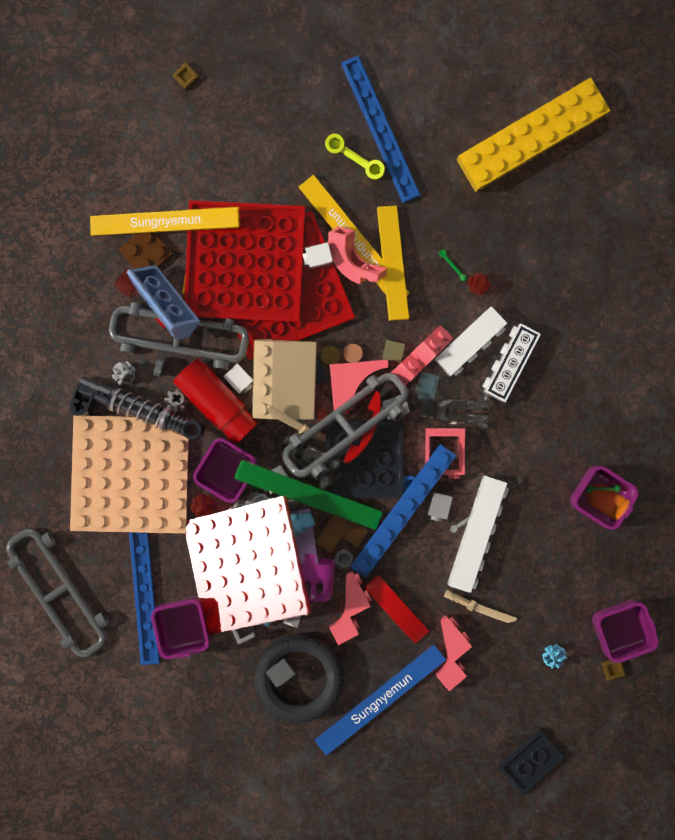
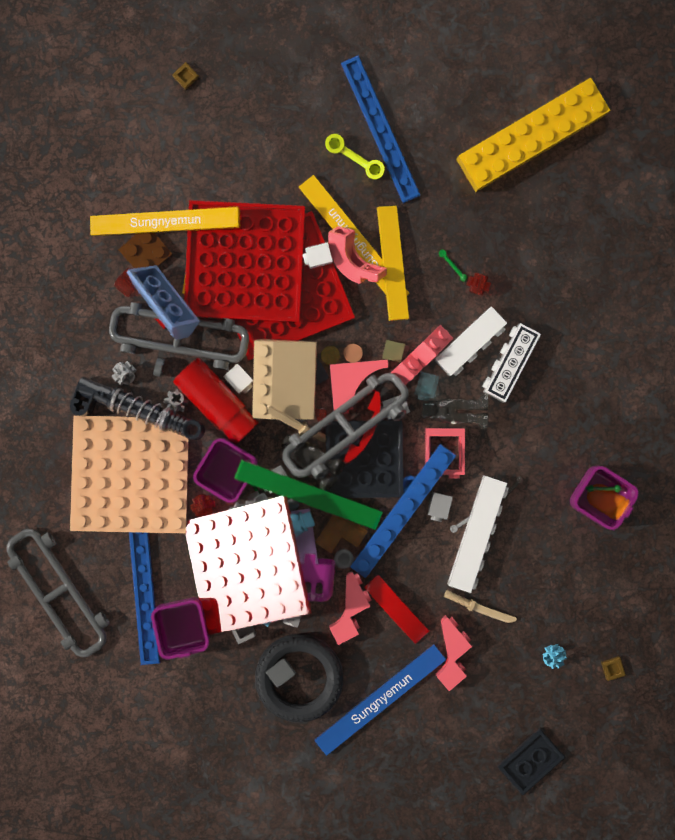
magenta piece [592,600,658,663] -> none

